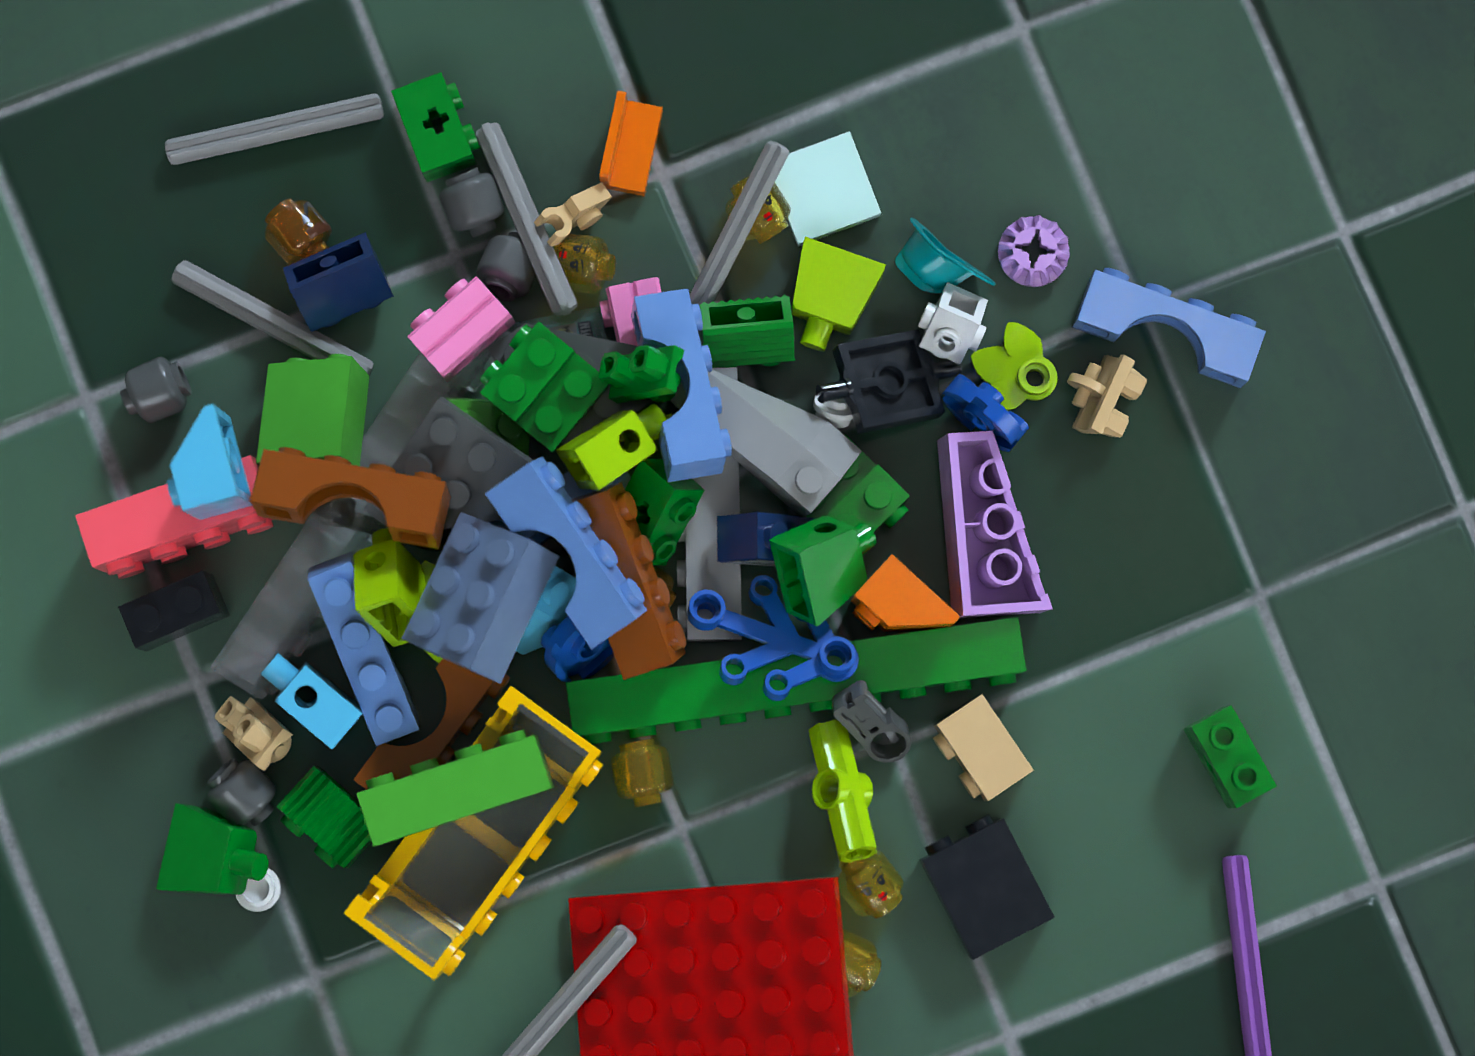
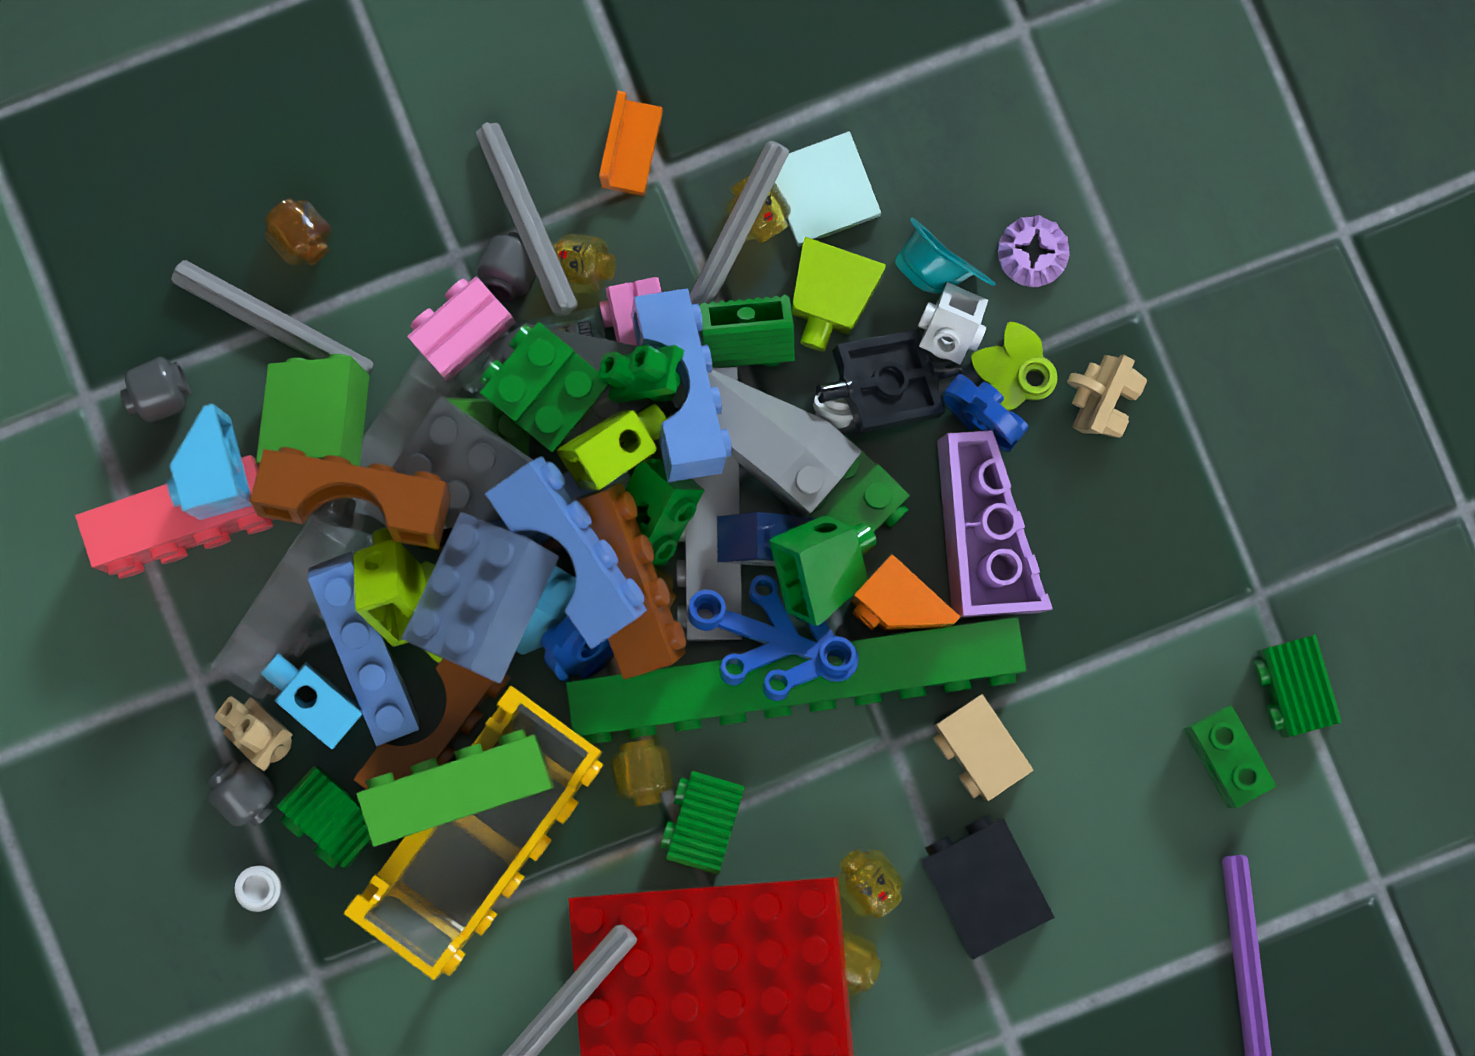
black brick [118,570,230,651] -> none
green torso [156,803,269,895] -> none
light grey axle [165,93,384,165] -> none
dark blue brick [283,232,393,332] -> none
green brick [391,72,480,183] -> none
dark grey head [439,167,505,237] -> none
tan plate [534,182,612,246] -> none
lime piece [808,719,877,863] -> none
dark grey piece [832,680,911,763] -> none
medium blue arch [1072,268,1266,388] -> none
none -> green brick [660,771,745,875]
none -> green brick [1253,634,1342,738]

